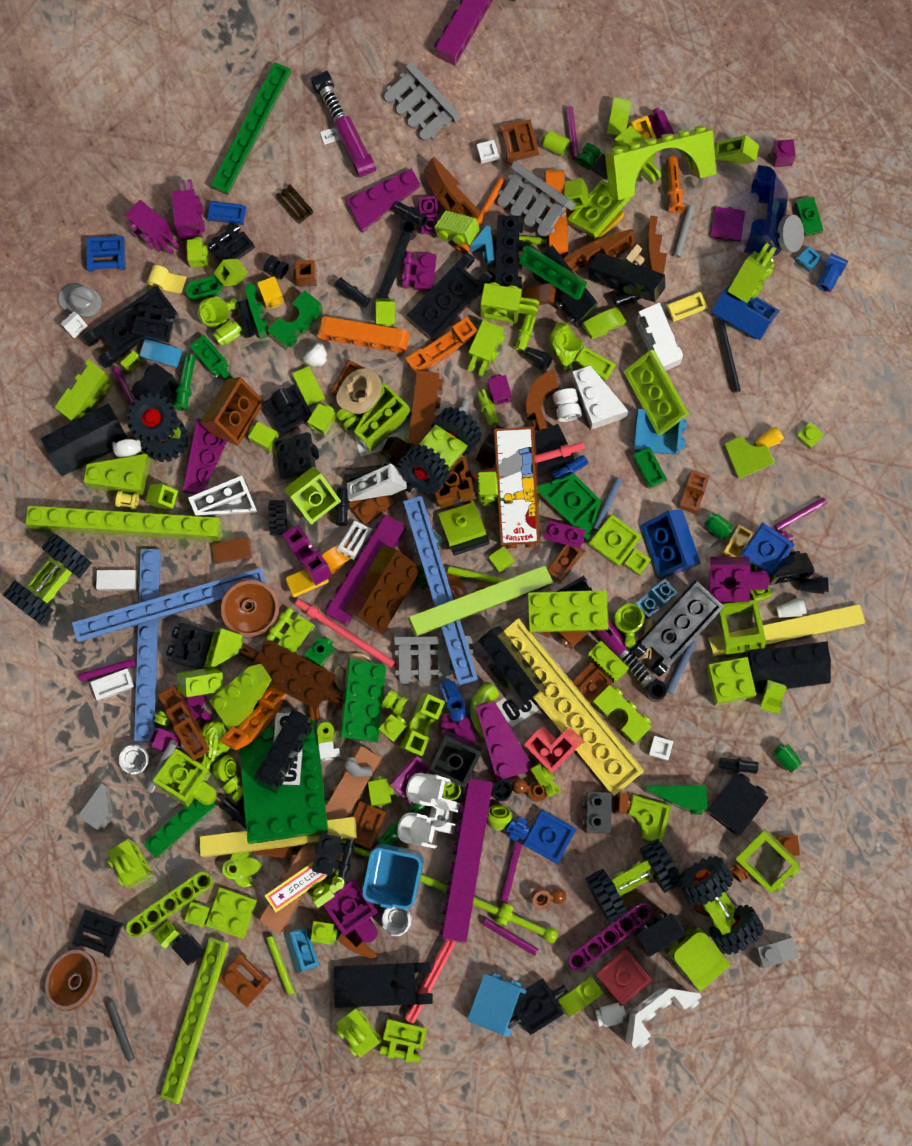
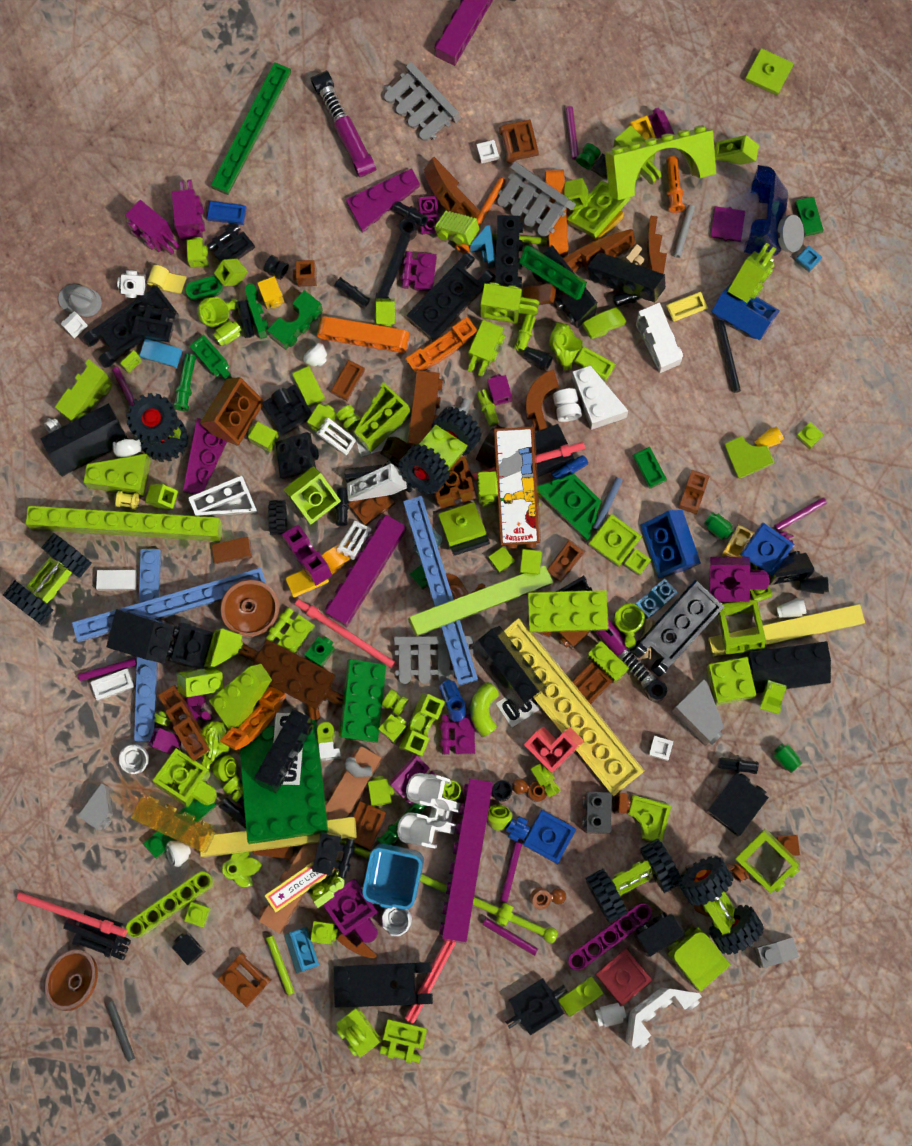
blue plate [87,236,126,272] -> none
lime brick [107,839,154,889] -> none
black brick [131,363,178,401] -> none
light grey piece [146,740,177,793] -> none
lime plate [153,920,180,949] -> none
lime tile [160,937,229,1104] -> none
lime plate [206,888,258,939] -> none
dark brown tile [276,184,314,224] -> none
white sticker [320,128,341,145] -> none
tan piece [334,653,373,692] -> none
tan hat [336,369,382,414] -> none
reddish brown brick [344,545,422,635] -> none
pearl dark grey brick [428,730,482,788] -> none
lime piece [447,566,505,584] -> none
dark azure panel [467,972,526,1037] -> none
magenta wing [475,700,533,781] -> none
lime brick [541,130,571,157] -> none
magenta hinge [543,520,586,549] -> none
lime arch [592,685,652,746] -> none
lime slope [606,97,632,136] -> none
lime plate [623,350,689,435] -> none
dark azure panel [633,409,687,455] -> none
green slope [645,785,707,815] -> none
sand blue piece [667,640,697,694] -> none
magenta brick [772,139,796,167] -> none
blue piece [816,253,848,292] -> none
none -> coral bar [17,892,127,937]
none -> white plate [44,418,61,433]
none -> black hinge [63,918,131,960]
none -> black slope [106,609,174,664]
none -> white brick [118,270,146,298]
none -> clear yellow brick [131,795,216,853]
none -> white cone [165,841,191,867]
none -> white tile [316,418,356,455]
none -> lime panel [520,549,542,575]
none -> light grey slope [672,680,724,746]
none -> lime plate [745,48,794,96]

